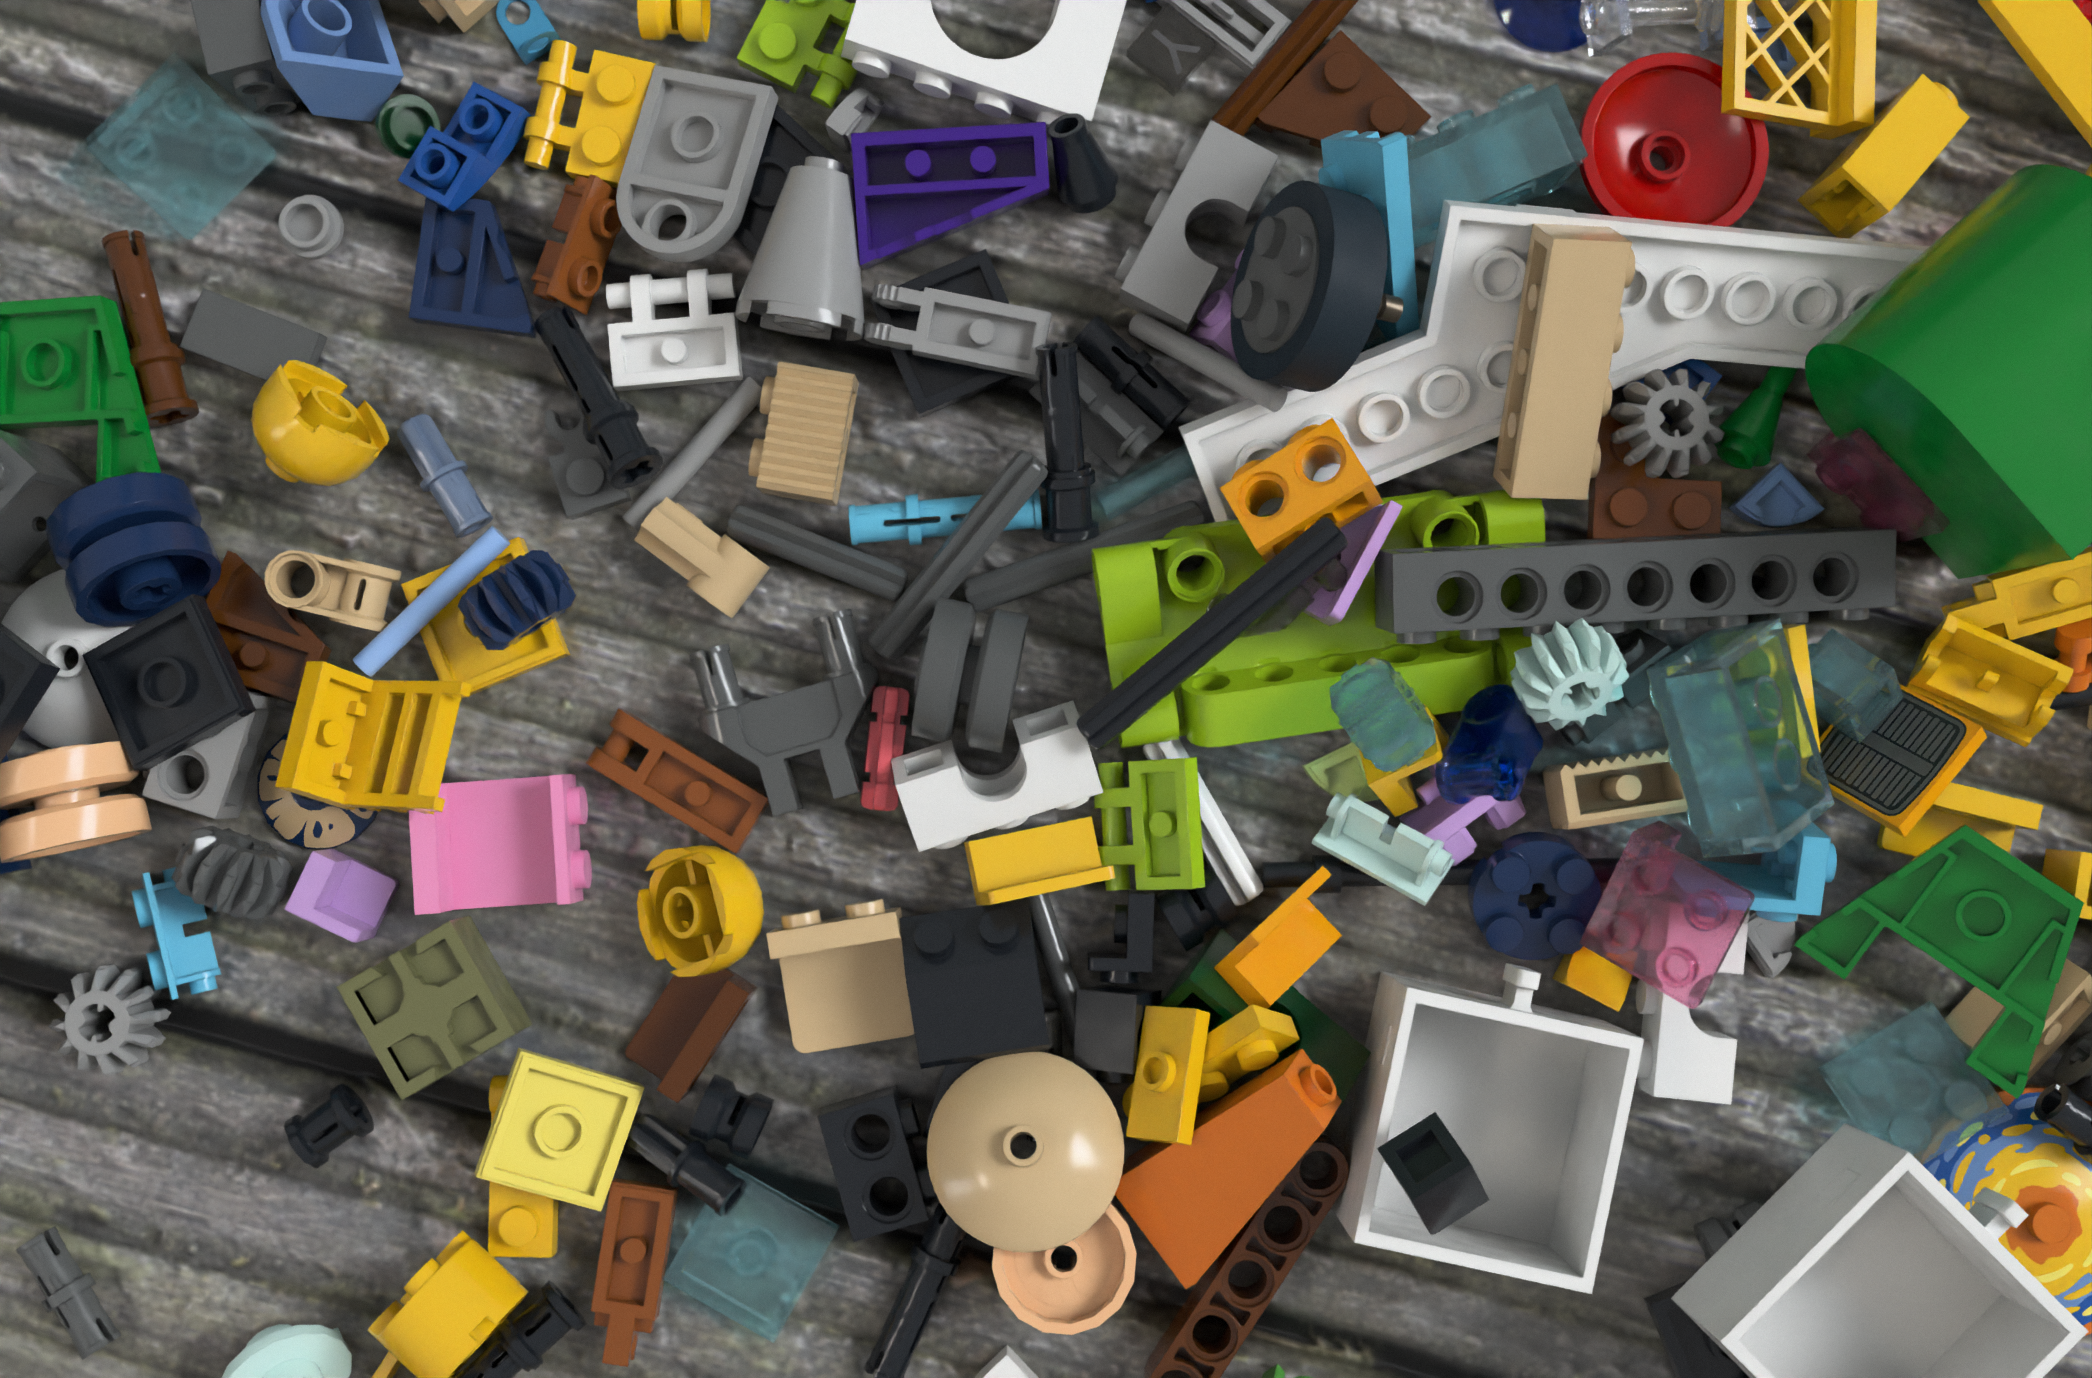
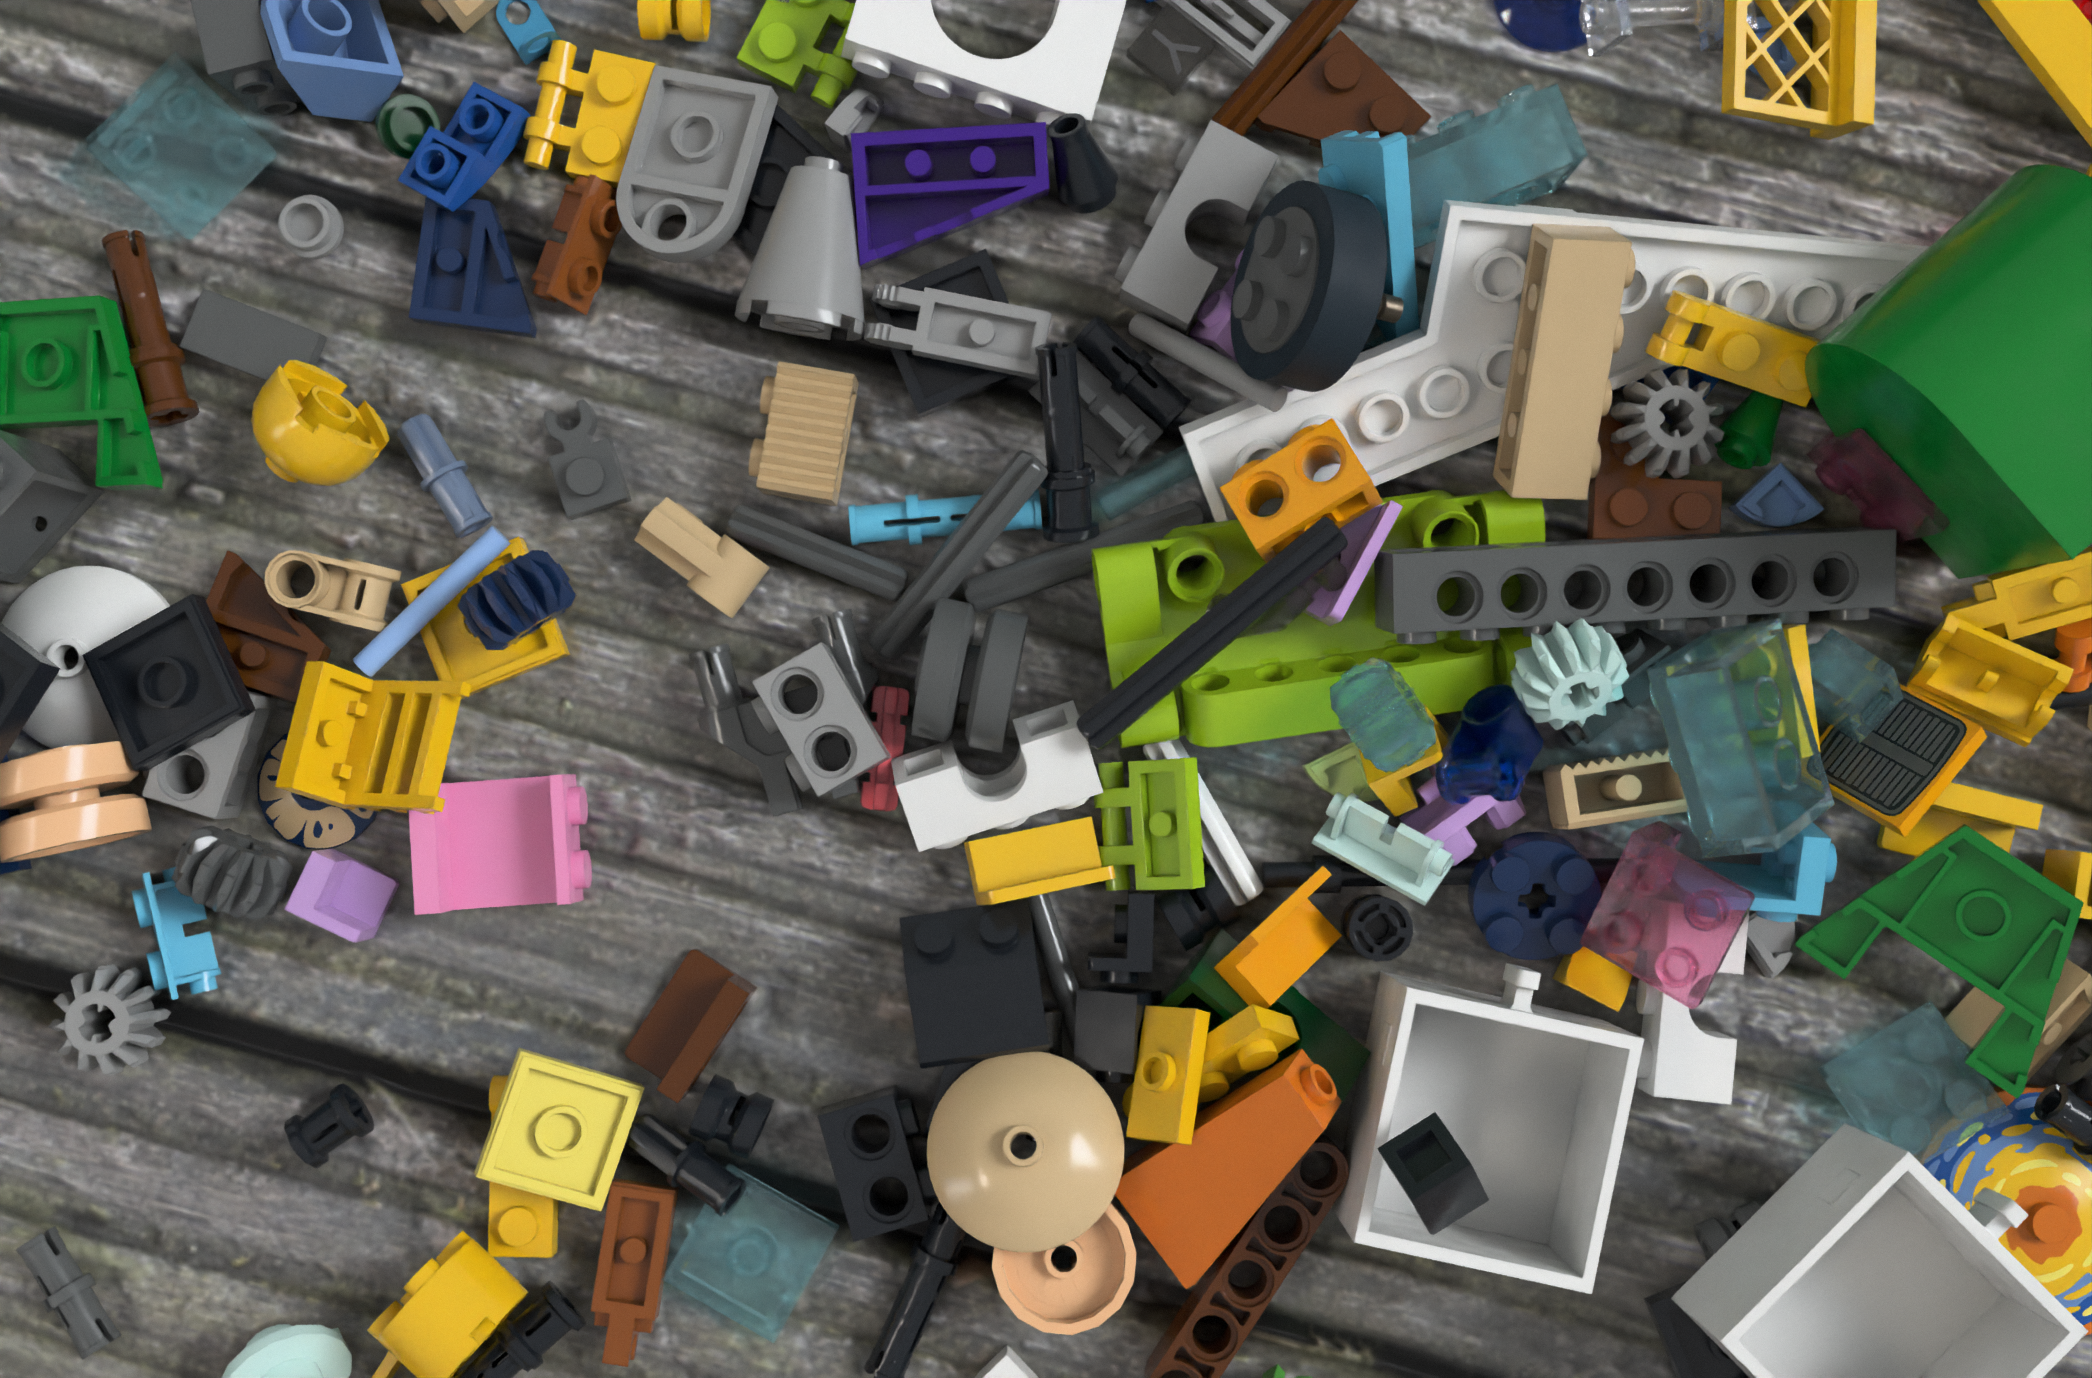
dark blue wheel [46,472,222,627] -> none
olive piece [337,915,533,1100] -> none
black pin [534,306,663,489] -> none
dark orange plate [586,708,769,854] -> none
white plate [606,269,743,391] -> none
light grey bar [622,376,762,532] -> none
yellow cylinder [637,845,764,977] -> none
tan bracket [766,899,914,1053] -> none
red dish [1577,52,1769,227] -> none
yellow slope [1797,74,1970,239] -> none
none -> light grey brick [751,642,892,797]
none -> black wheel [1340,893,1413,962]
none -> yellow plate [1645,290,1821,408]

